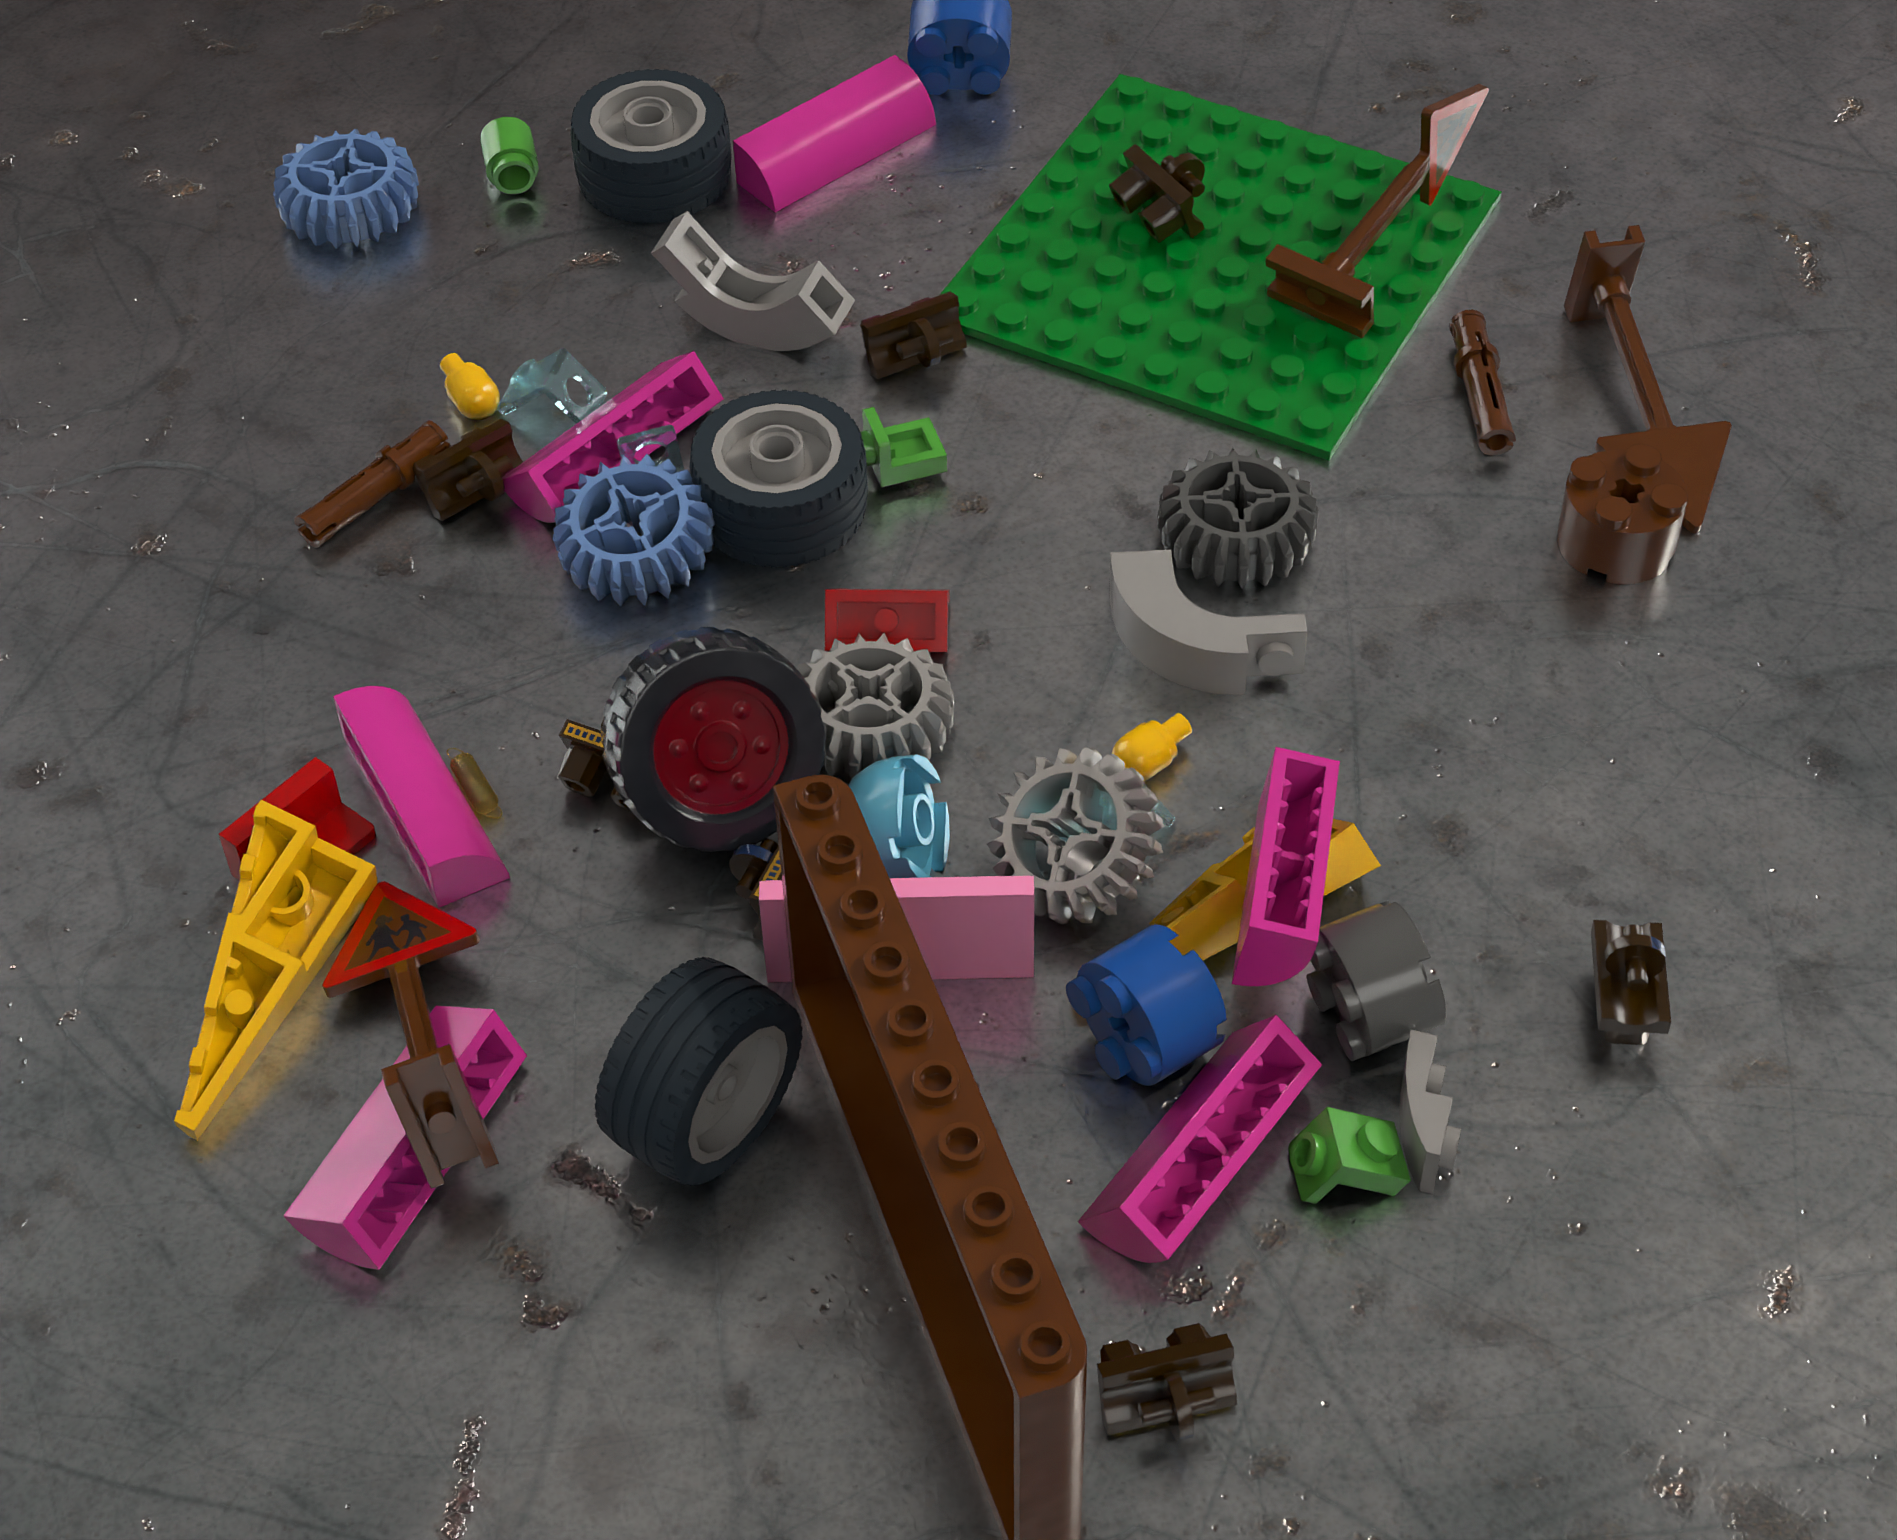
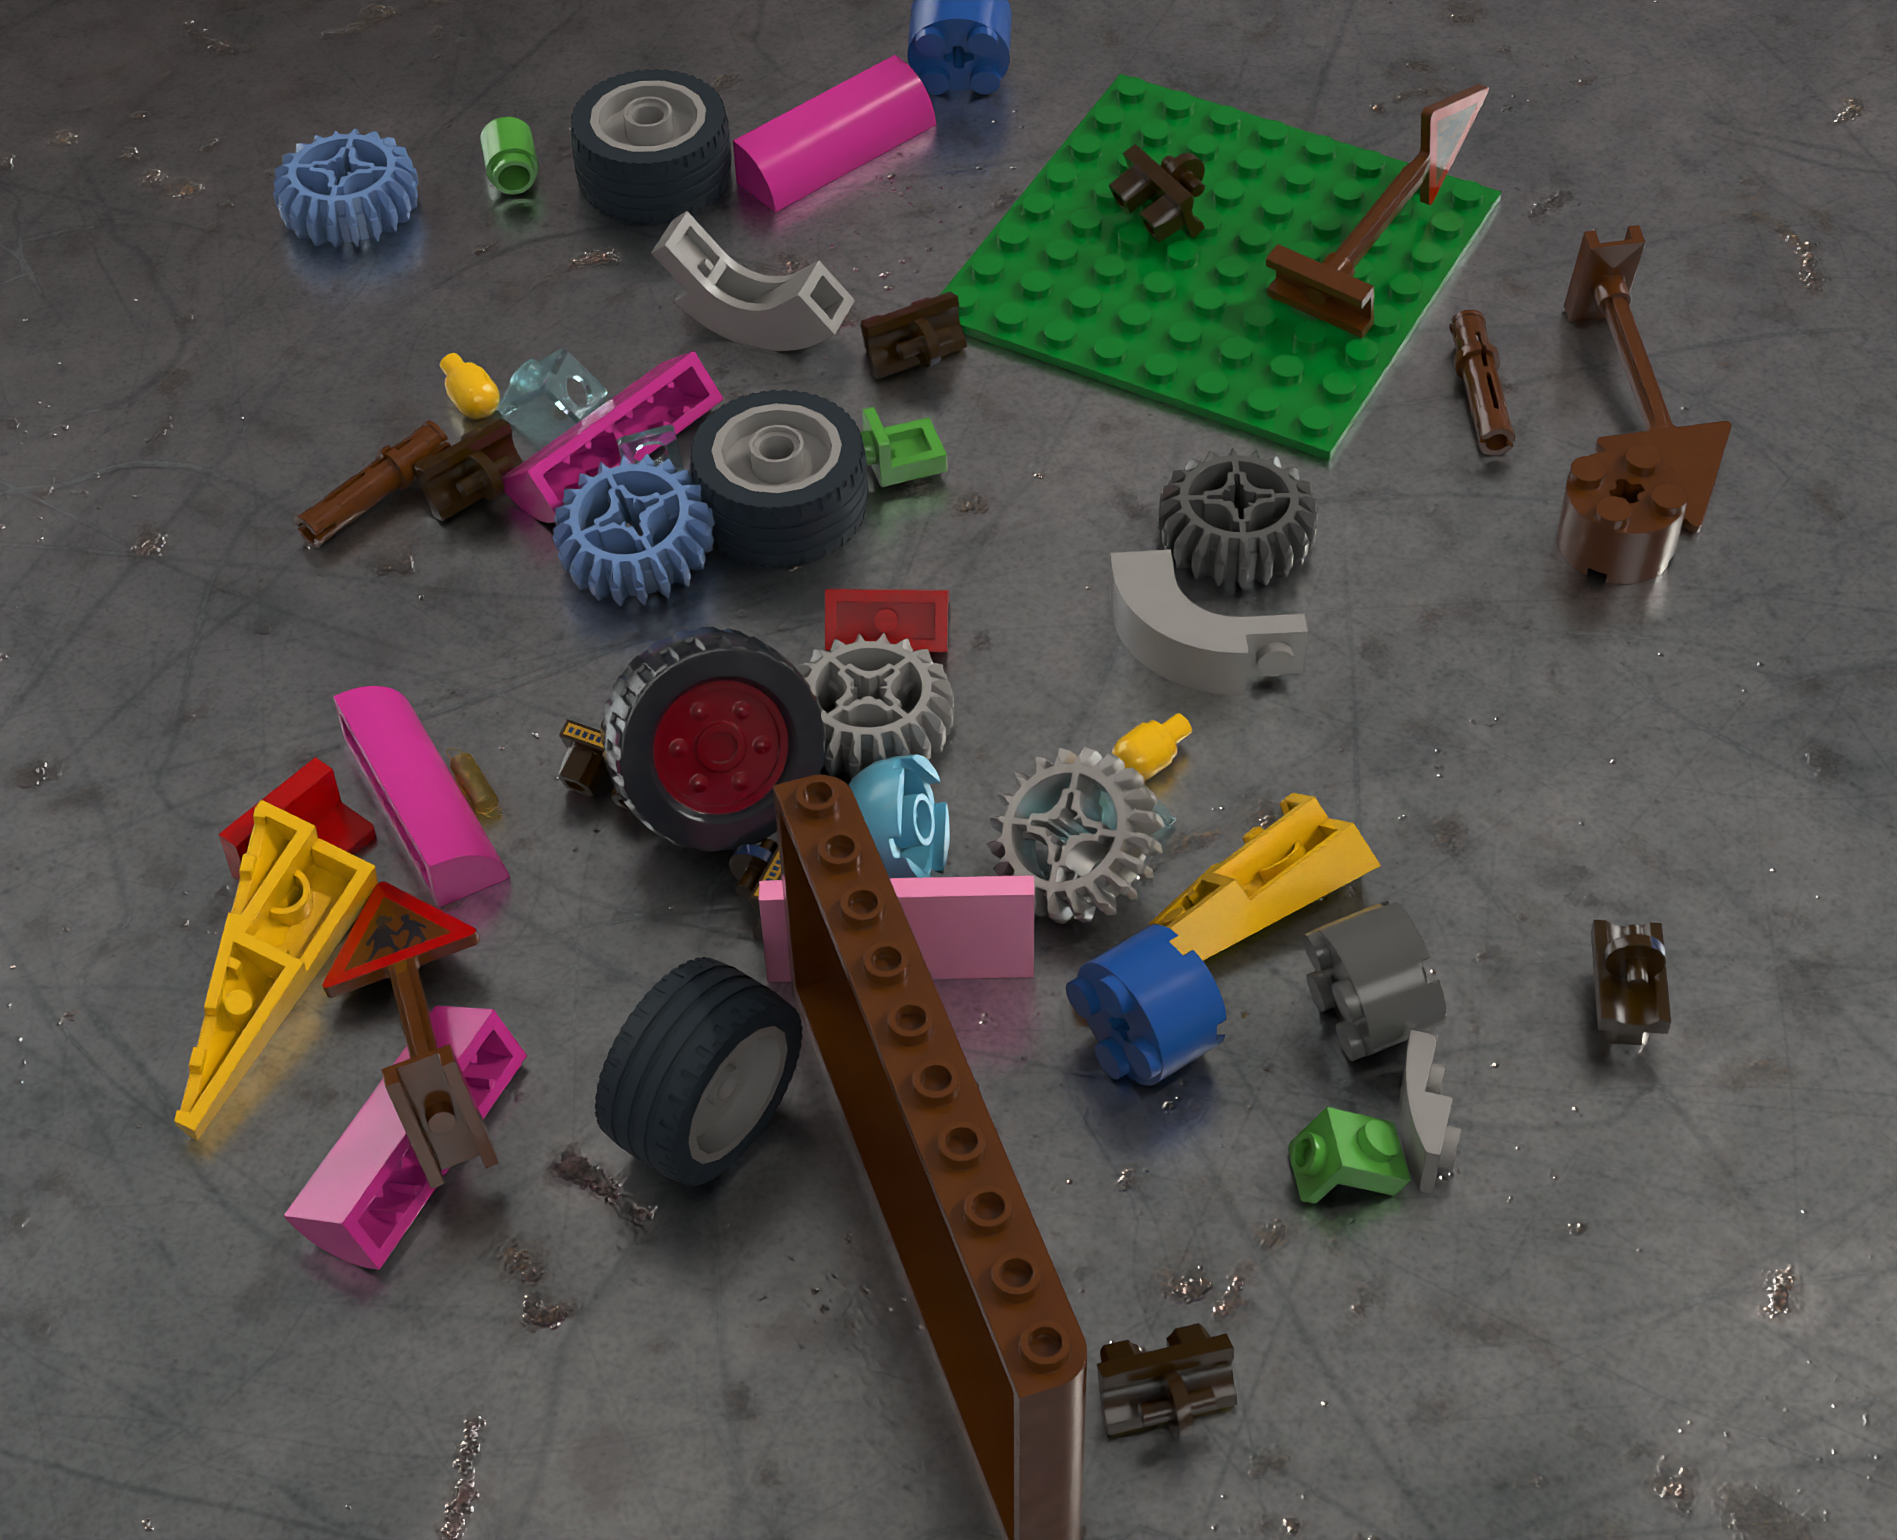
dark pink brick [1078,1015,1322,1263] -> none
dark pink brick [1232,747,1340,986] -> none

